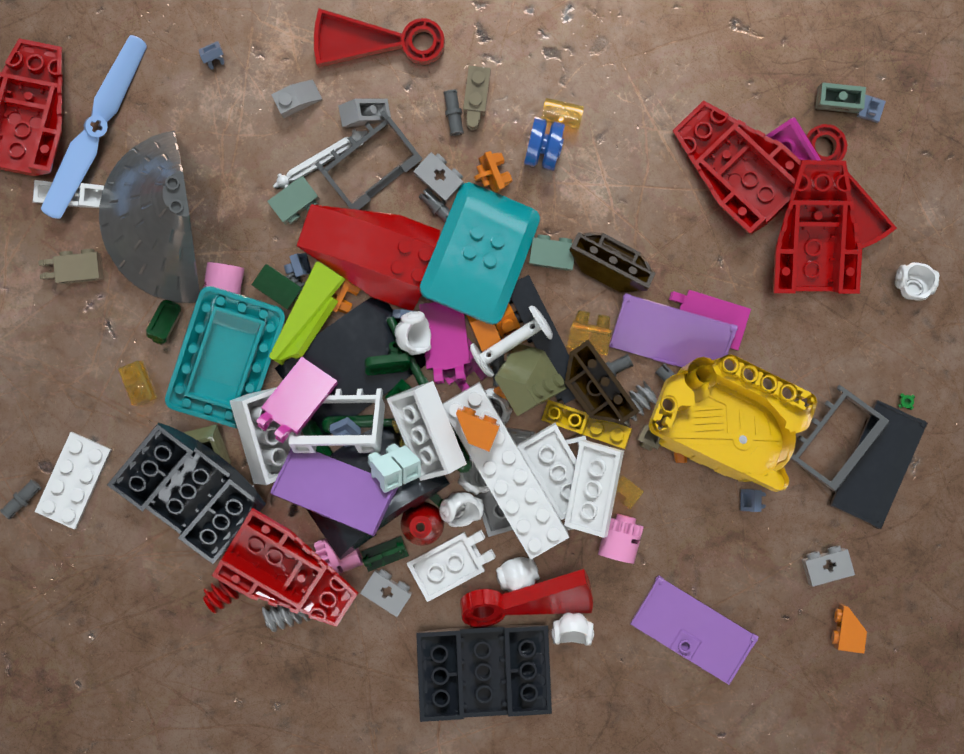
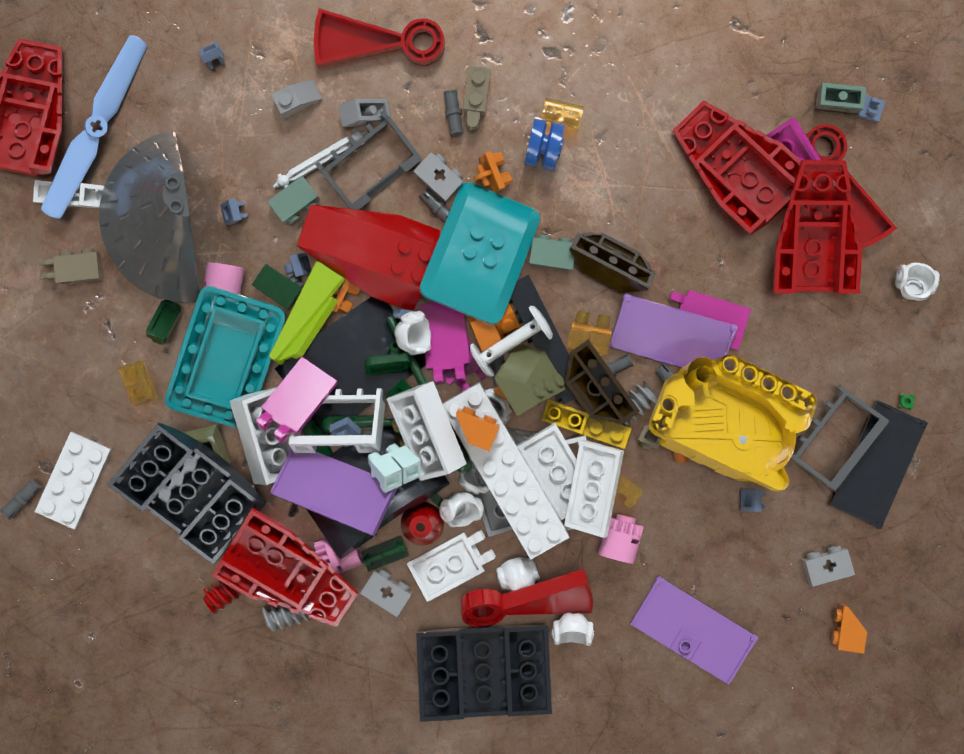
none -> sand blue tile [220,199,248,226]

